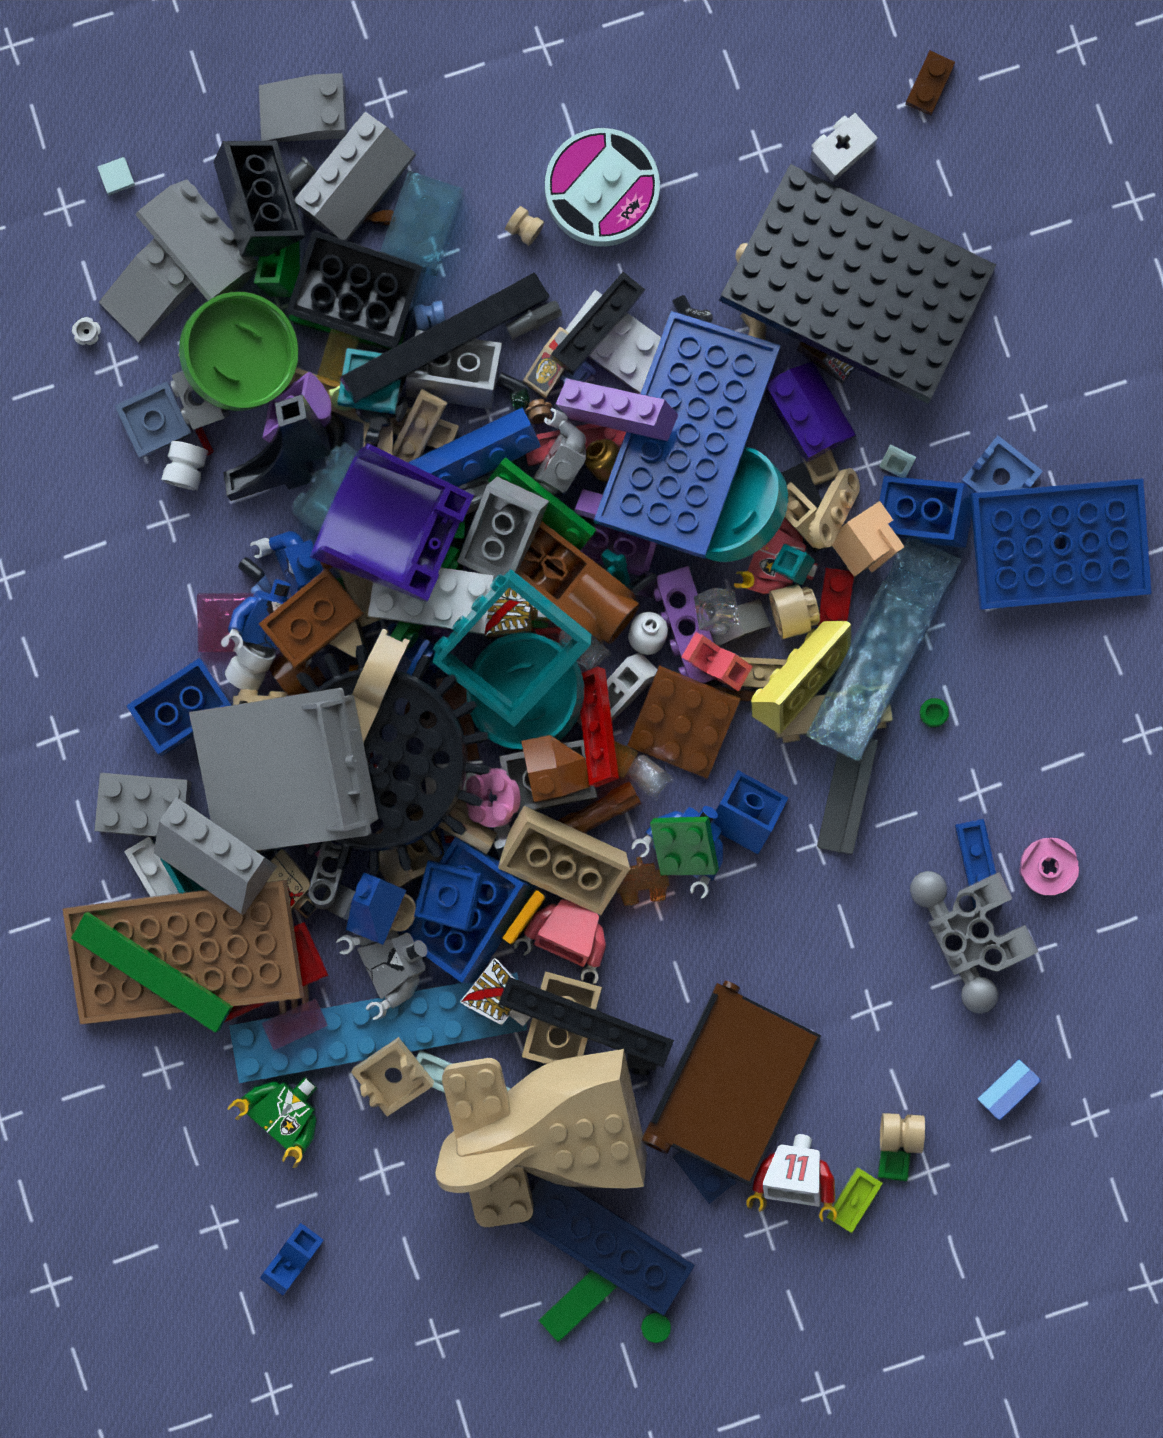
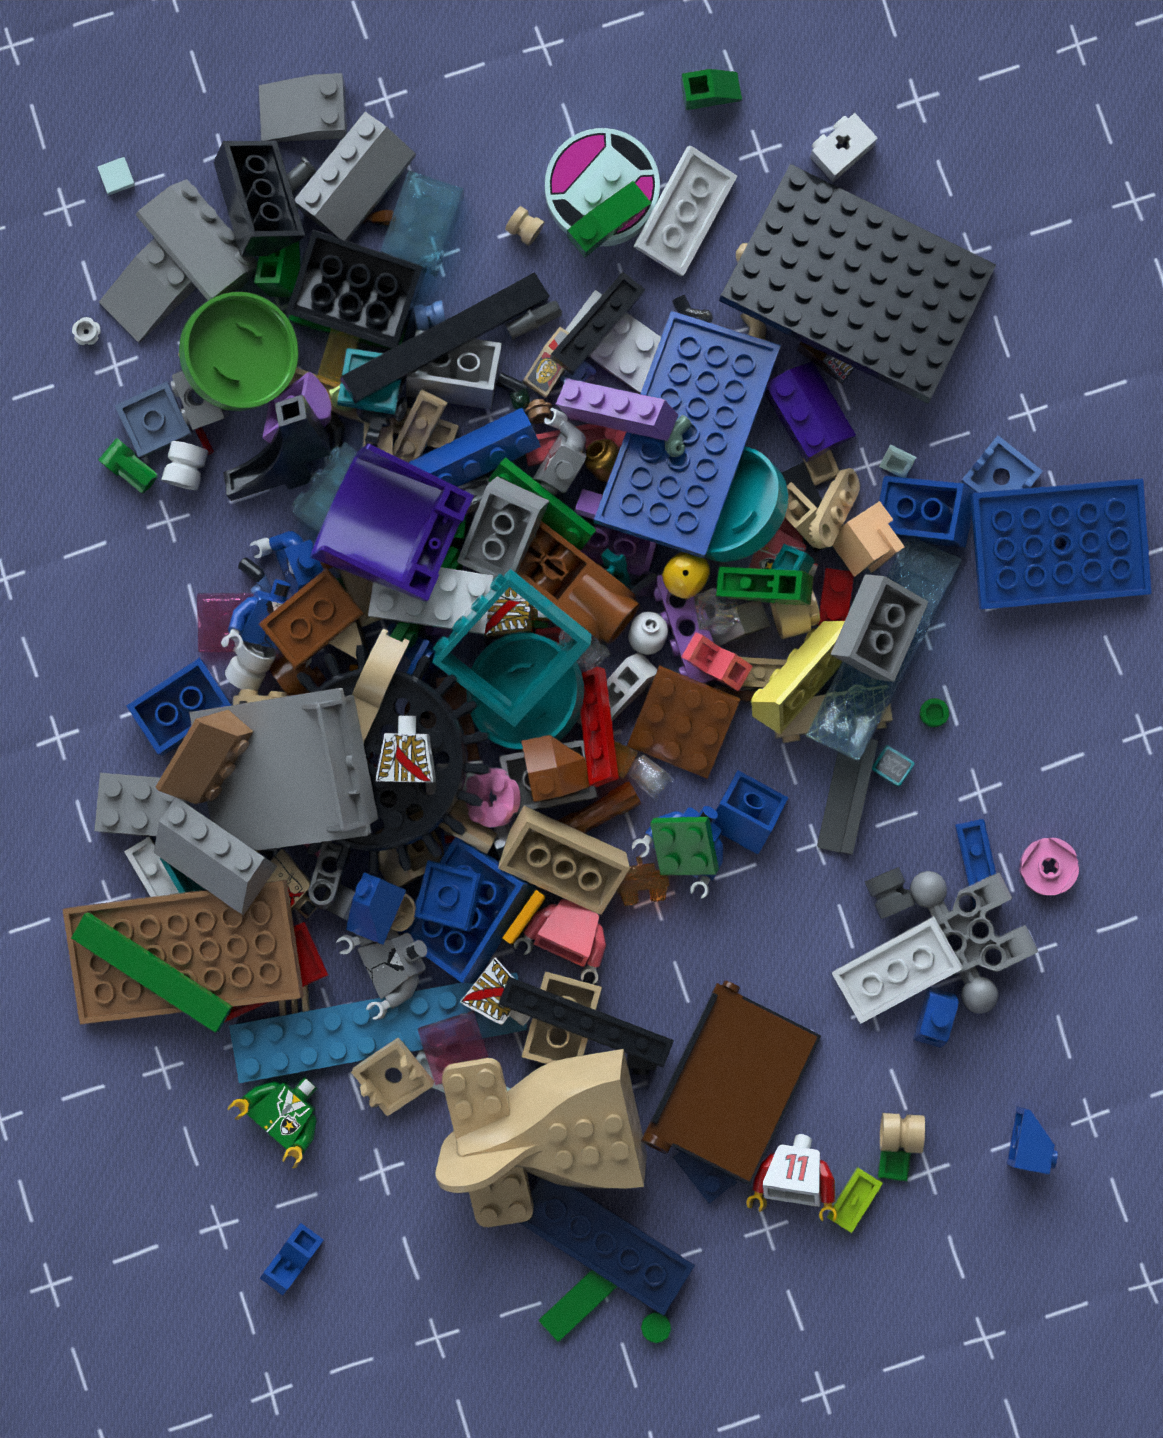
clear pink plate [262,999,328,1050] -> none
reddish brown plate [905,50,955,116] -> none
slope [977,1059,1041,1121] -> none
none -> green piece [98,438,158,494]
none -> medium nougat slope [155,710,254,804]
none -> torso [376,716,436,782]
none -> clear pink plate [418,1010,489,1085]
none -> green slope [566,181,651,258]
none -> white plate [633,146,737,276]
none -> yellow helmet [662,551,710,599]
none -> sand green arm [664,415,692,457]
none -> green slope [681,69,742,110]
none -> green slope [716,567,813,605]
none -> light grey brick [830,575,928,682]
none -> white plate [832,916,963,1024]
none -> dark grey wheel [865,867,915,919]
none -> slope [872,745,915,787]
none -> blue torso [913,987,959,1048]
none -> blue slope [1007,1106,1058,1174]

